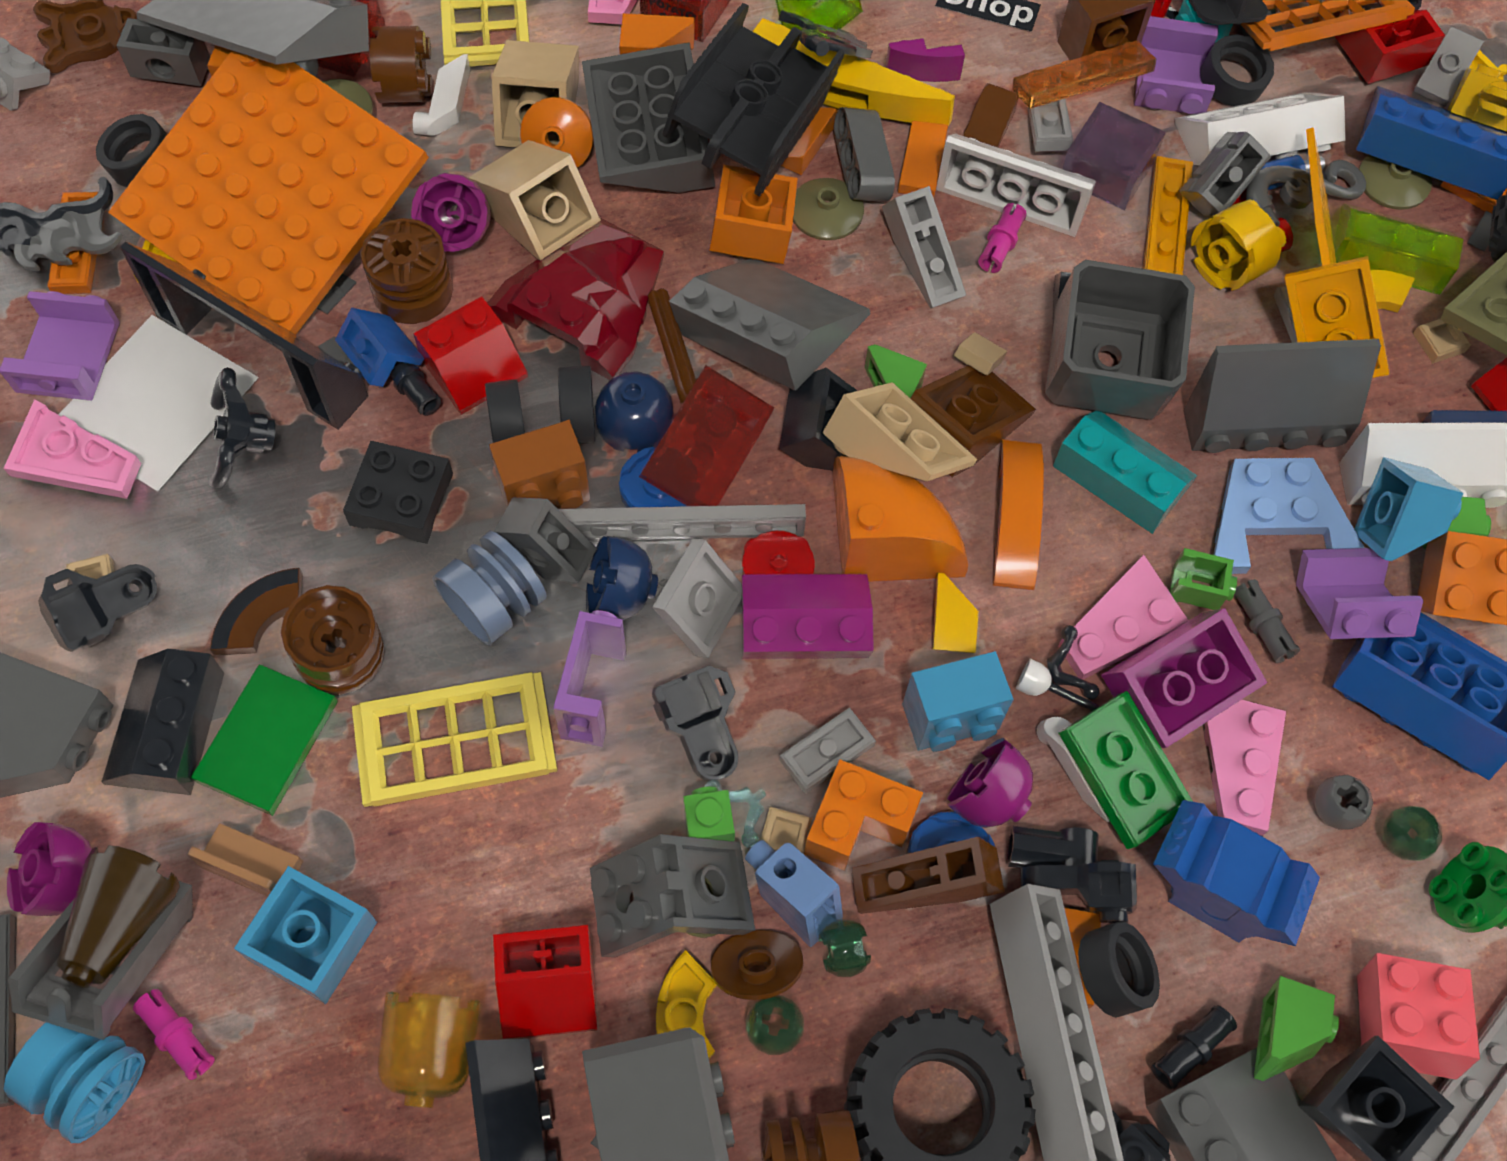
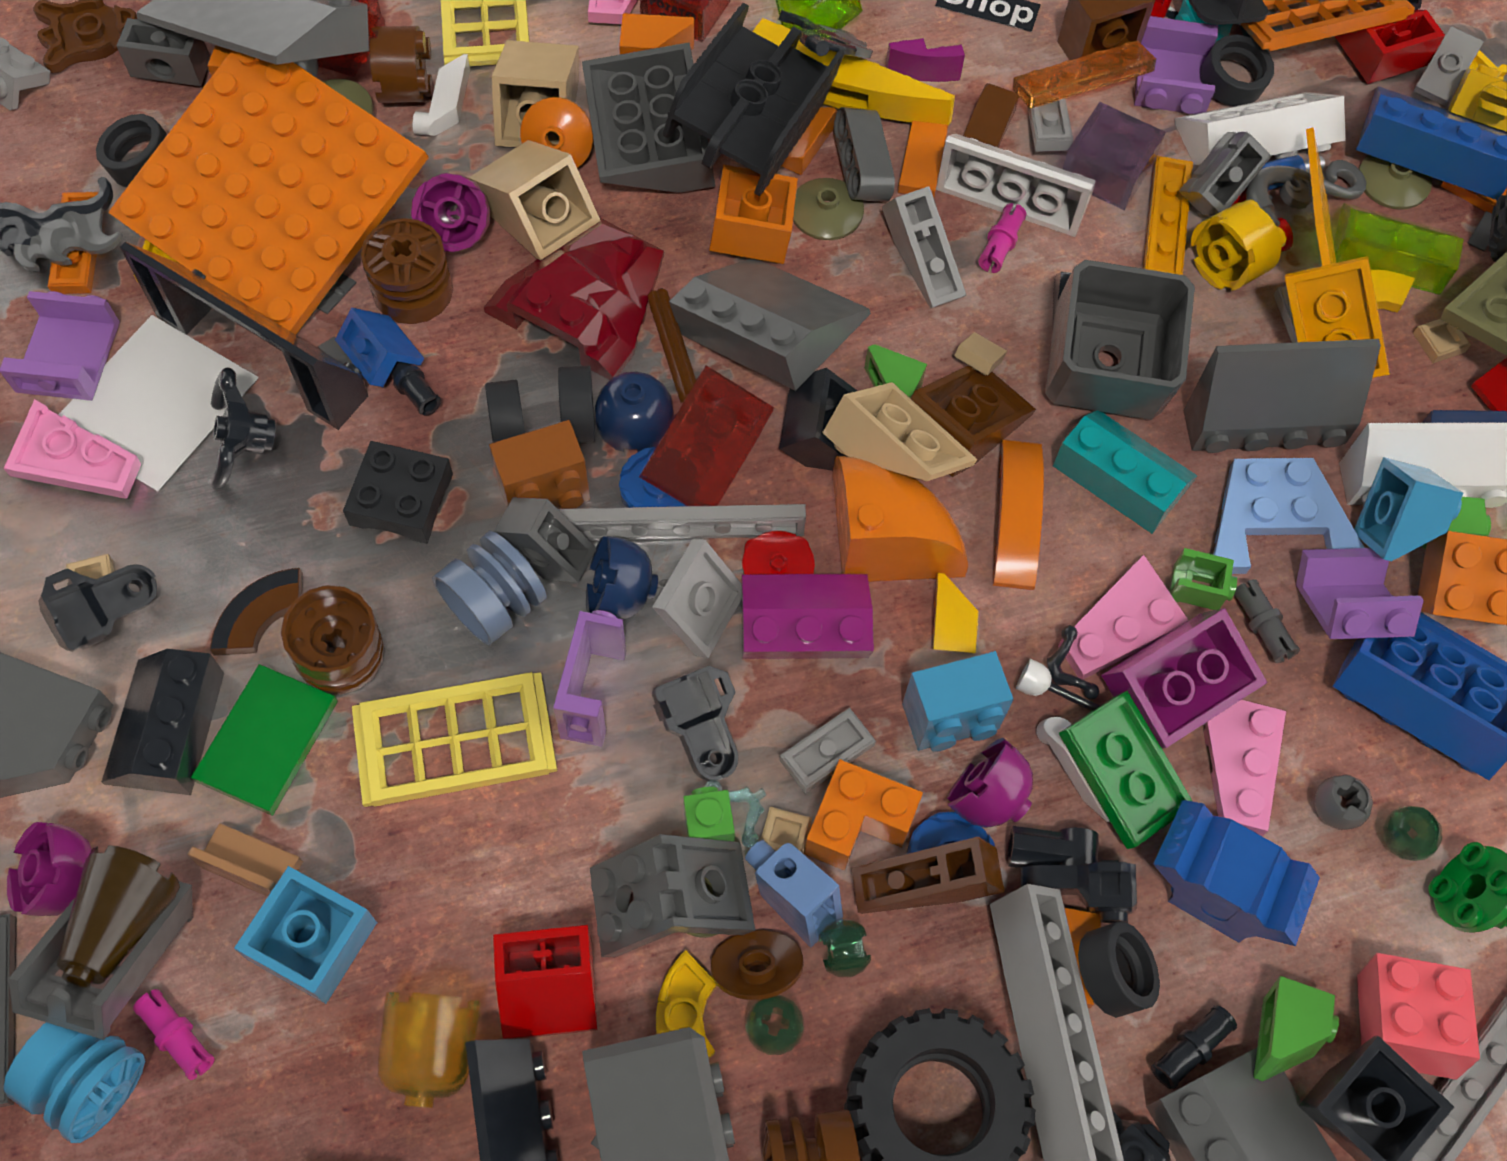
red slope [413,296,528,415] -> none

